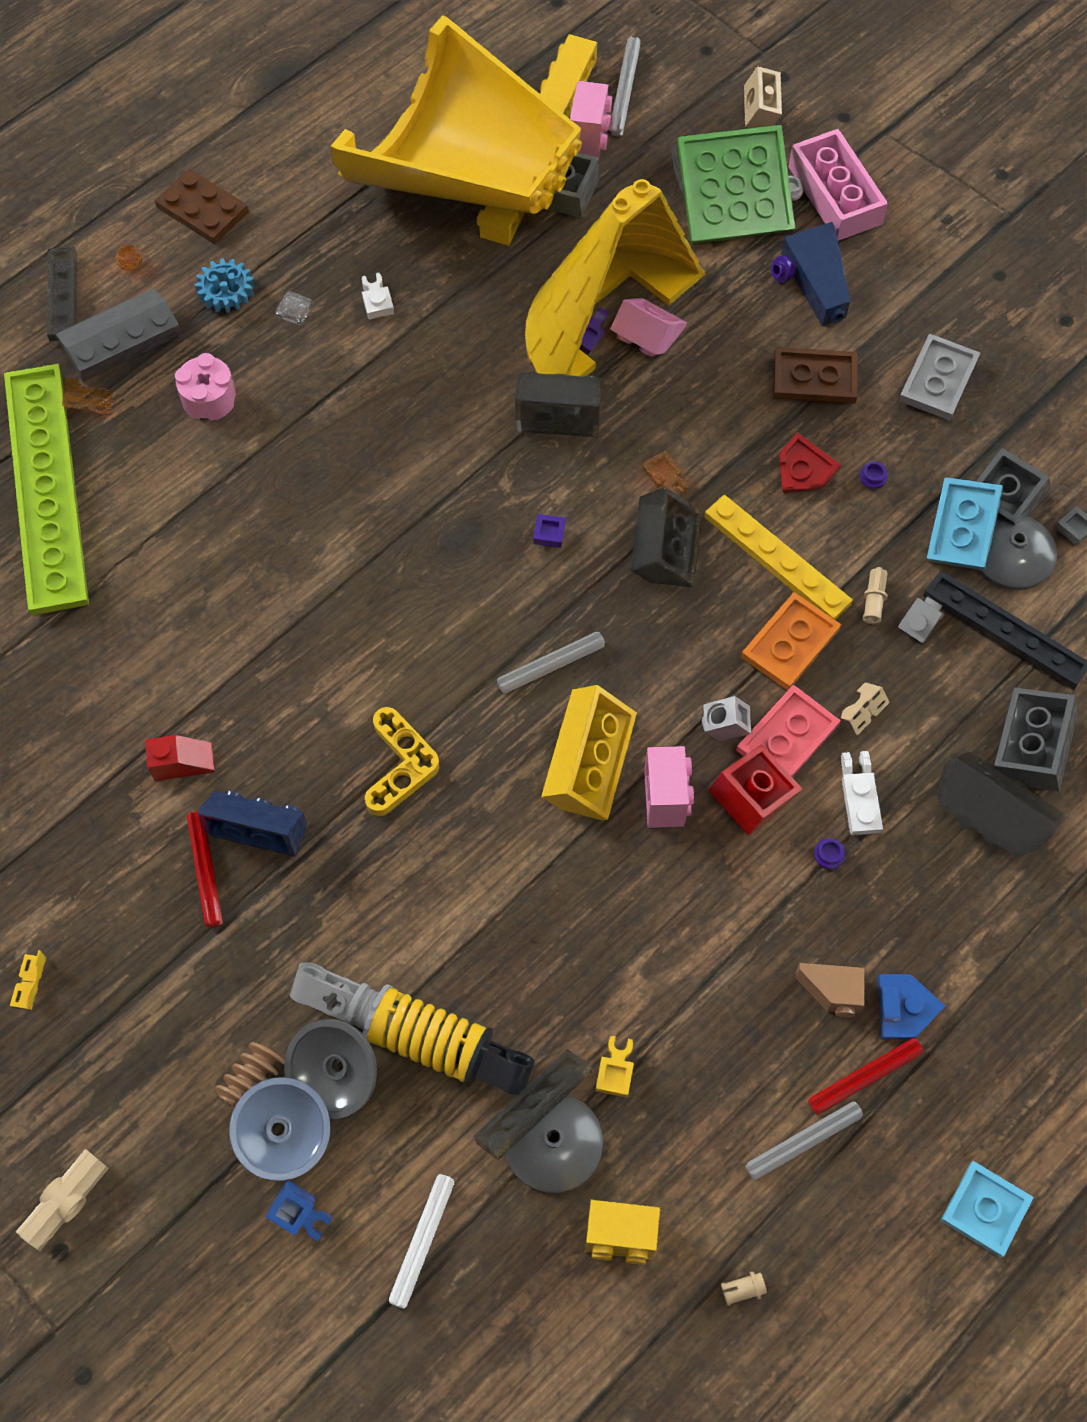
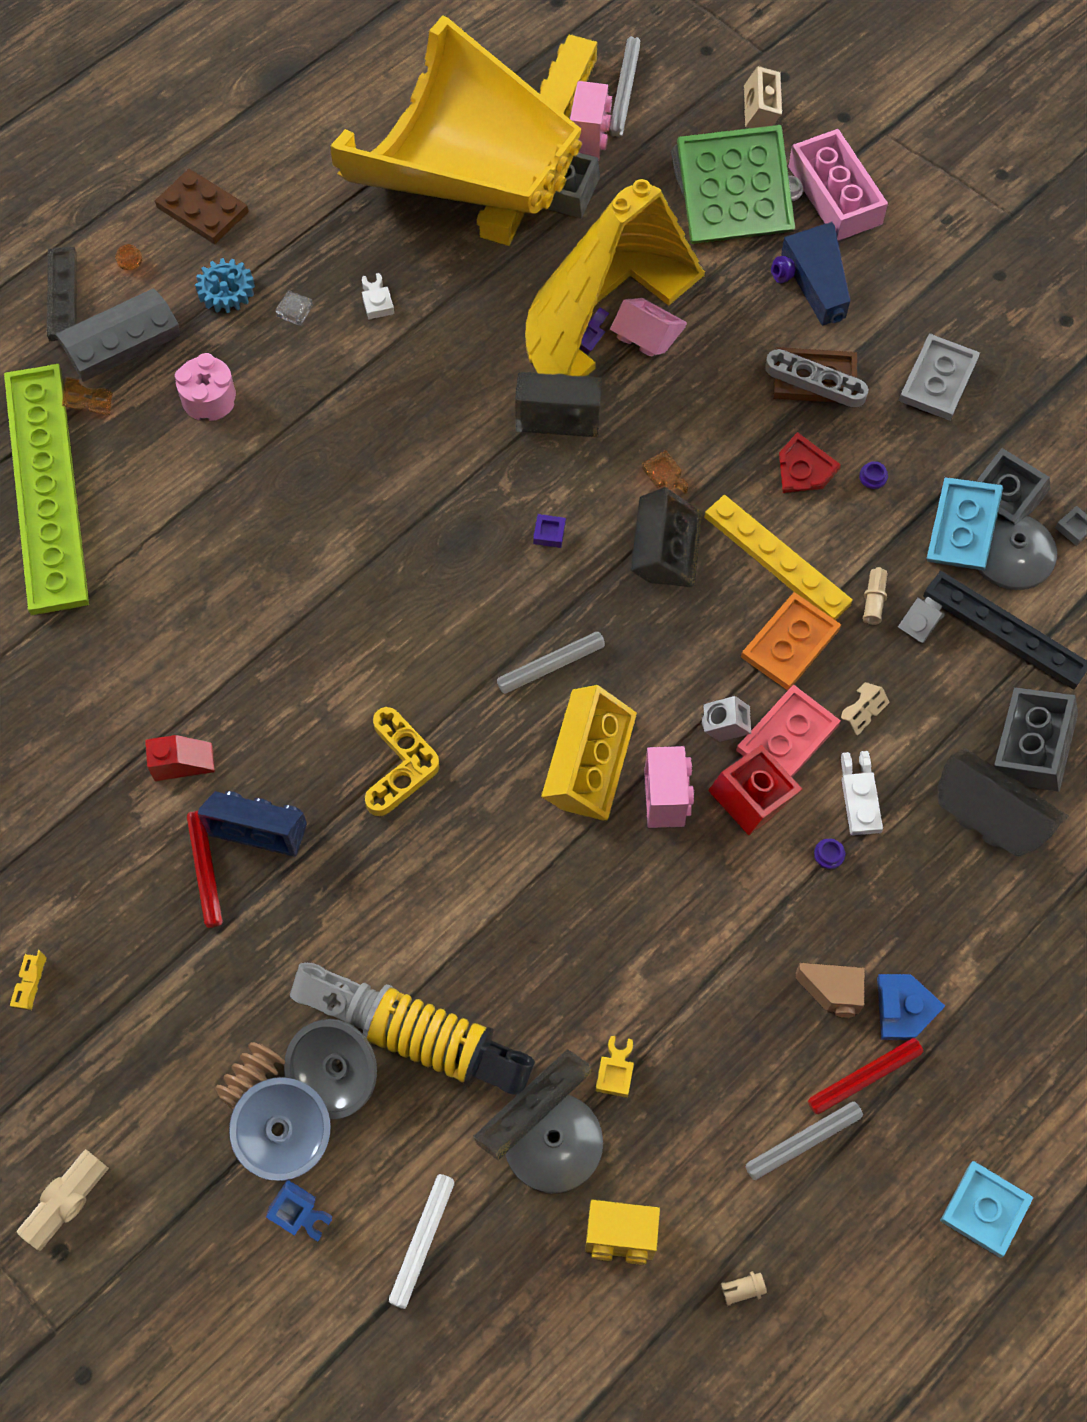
none -> light grey beam [765,349,868,407]

